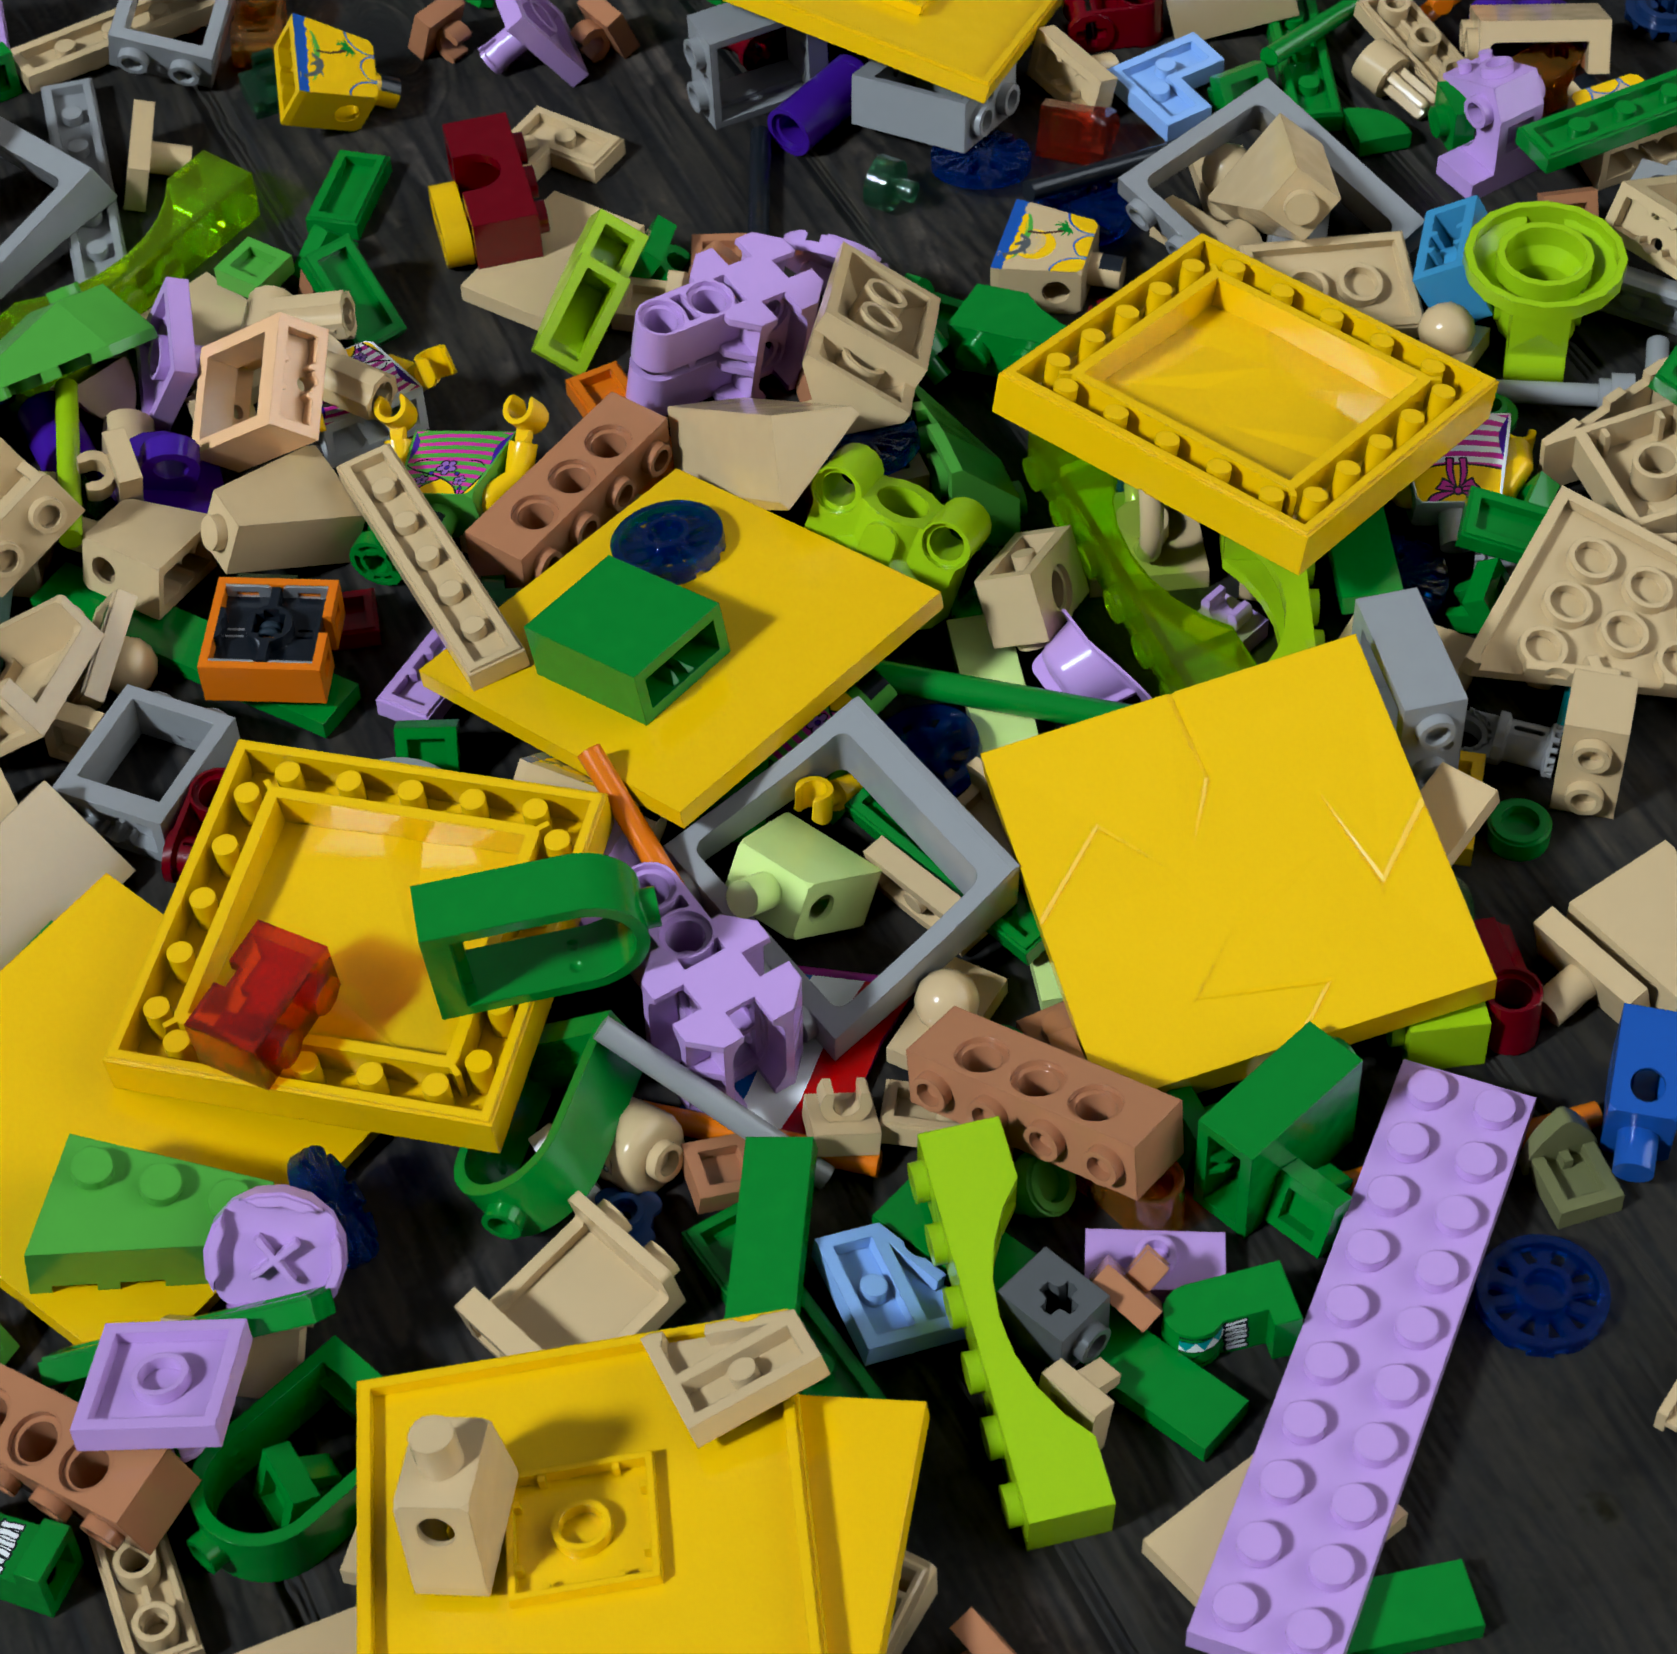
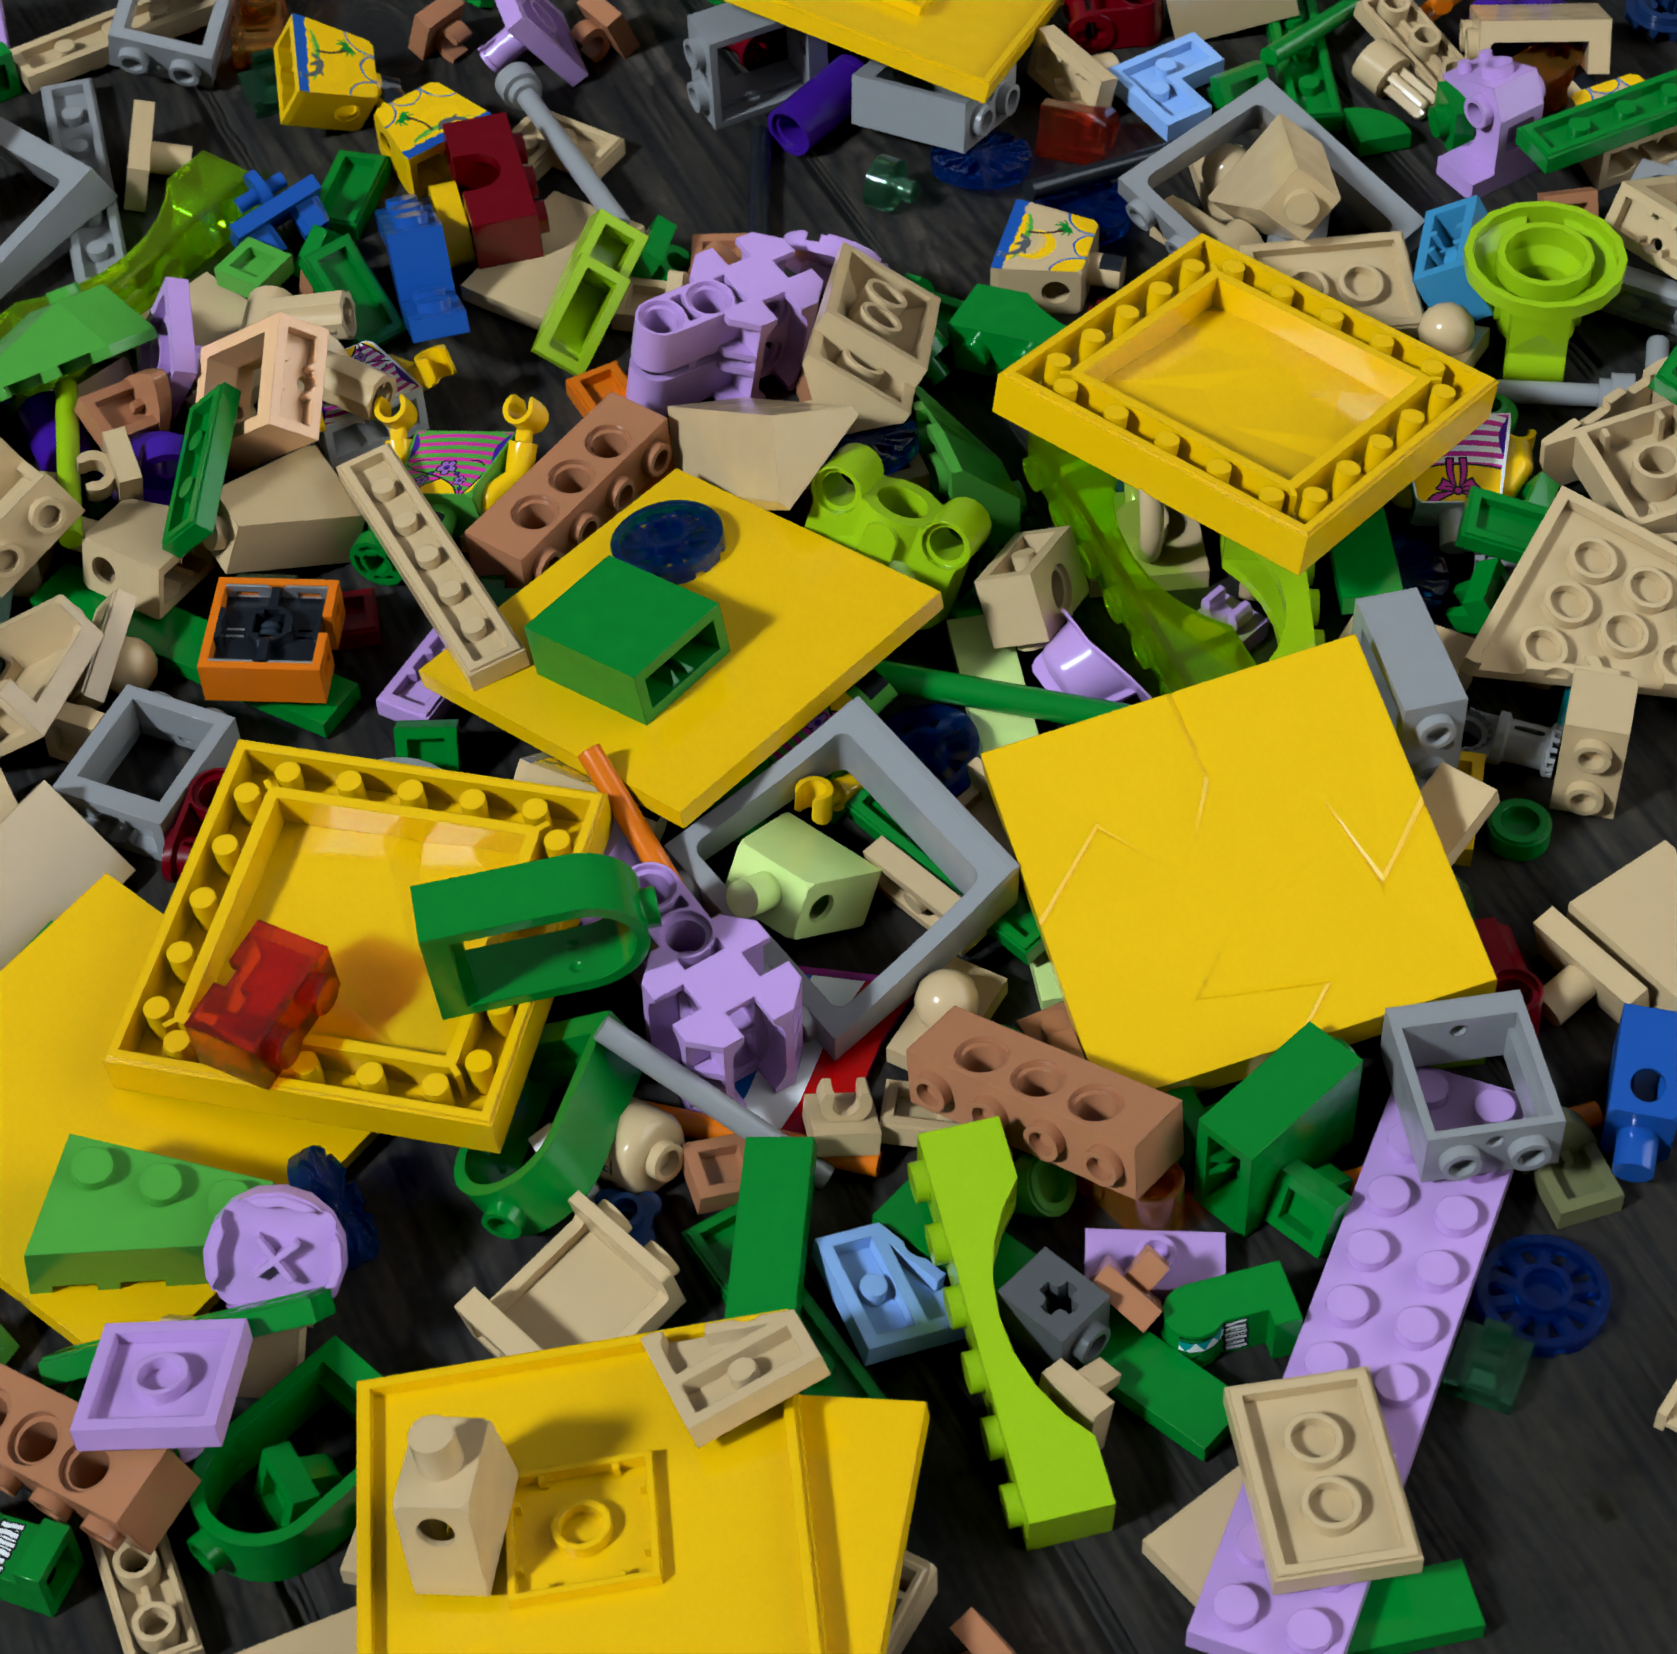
none -> nougat tile [74,368,172,450]
none -> green tile [161,382,241,558]
none -> blue hips [228,169,330,252]
none -> yellow torso [374,82,492,200]
none -> blue bracket [375,194,470,343]
none -> light grey piece [495,62,630,224]
none -> tan tile [1223,1366,1424,1595]
none -> light grey window [1380,989,1566,1182]
none -> clear green tile [1441,1317,1535,1416]

